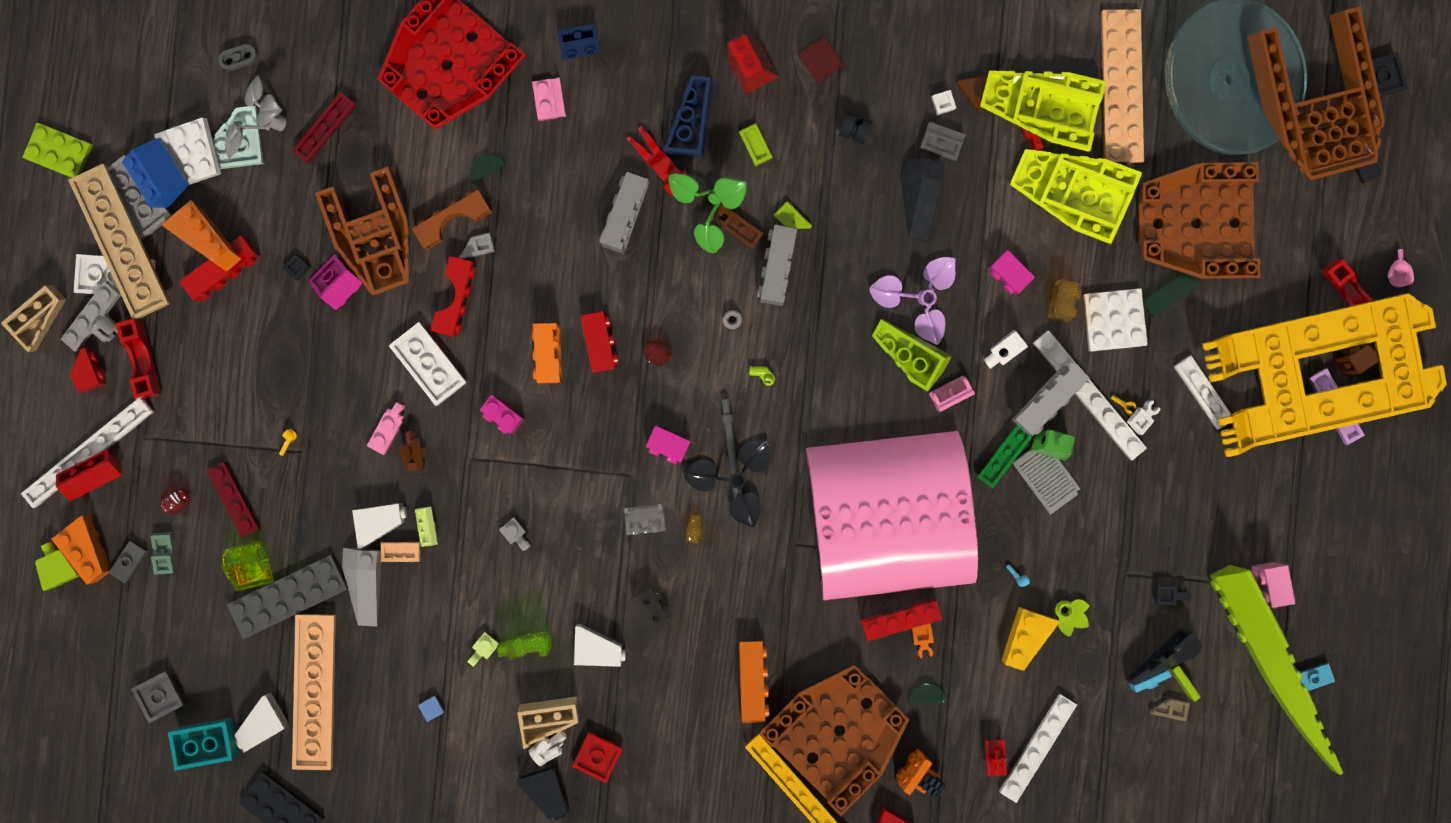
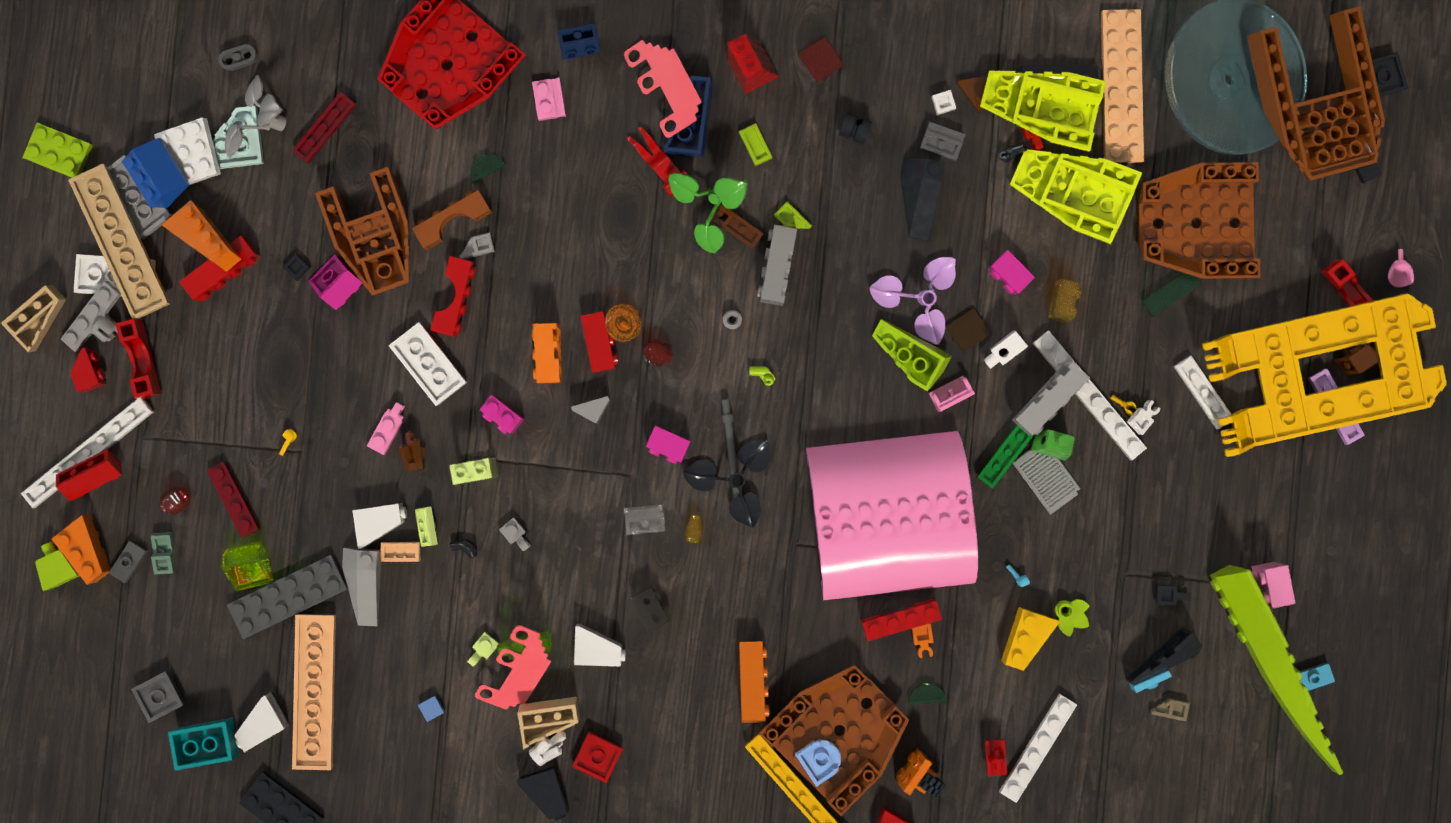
light grey wedge [600,172,649,254] -> none
white plate [1083,289,1147,352] -> none
lime tile [1169,665,1200,701] -> none
none -> yellowish green window [450,457,499,485]
none -> black arm [450,539,477,558]
none -> coral piece [475,626,551,709]
none -> light grey slope [571,396,610,424]
none -> clear orange tile [605,304,642,342]
none -> coral piece [624,40,701,138]
none -> light blue tile [795,739,841,787]
none -> dark brown piece [946,308,991,352]
none -> black arm [999,142,1027,163]

